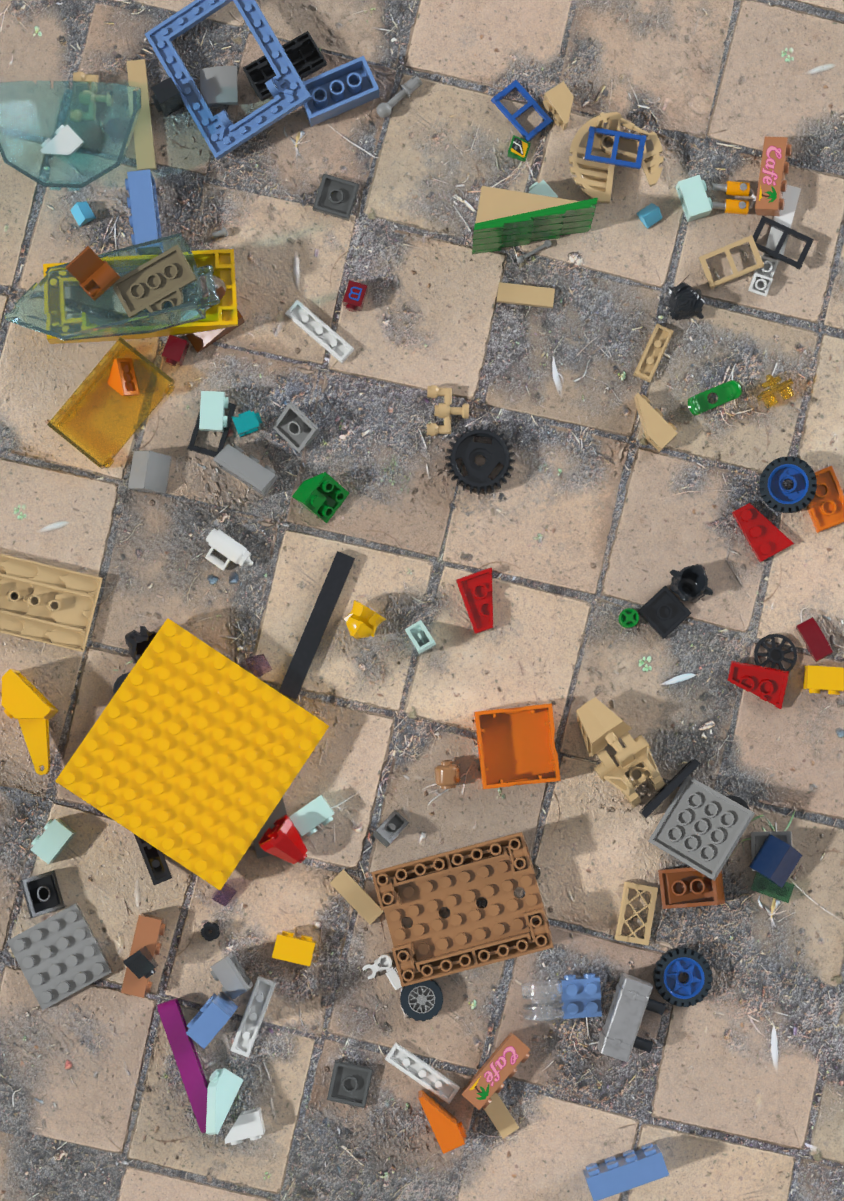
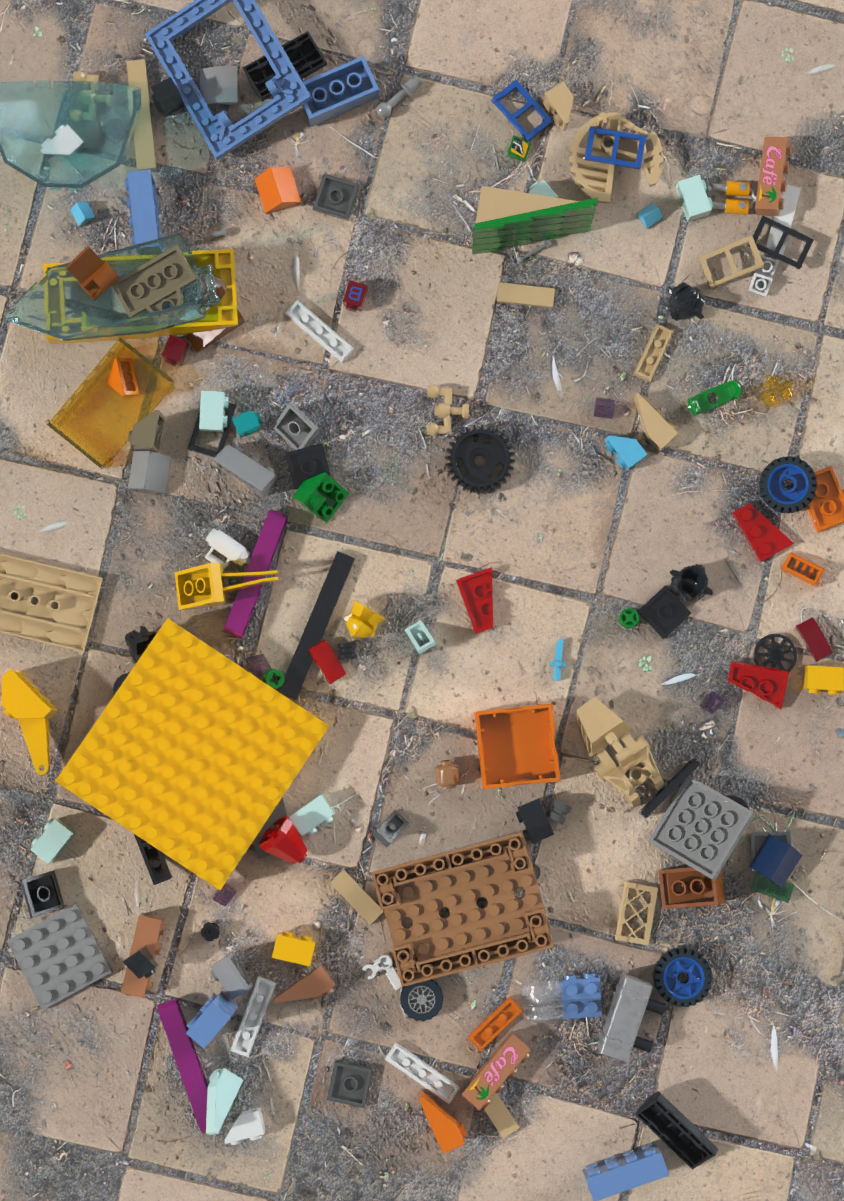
none -> dark tan slope [128,410,165,453]
none -> yellow slope [175,563,279,610]
none -> magenta beam [223,509,288,639]
none -> orange slope [254,167,301,214]
none -> green wheel [263,669,285,689]
none -> nougat slope [273,964,335,1003]
none -> black tile [285,443,331,490]
none -> red slope [308,640,346,684]
none -> black wheel [337,642,357,659]
none -> orange tile [467,996,523,1051]
none -> black brick [515,798,554,844]
none -> dark grey wheel [546,799,572,825]
none -> medium azure piece [549,639,566,681]
none -> clear purple slope [593,398,615,419]
none -> medium azure slope [604,435,647,471]
none -> black piece [635,1091,719,1170]
none -> clear purple slope [700,691,725,714]
none -> orange slope [781,552,825,588]

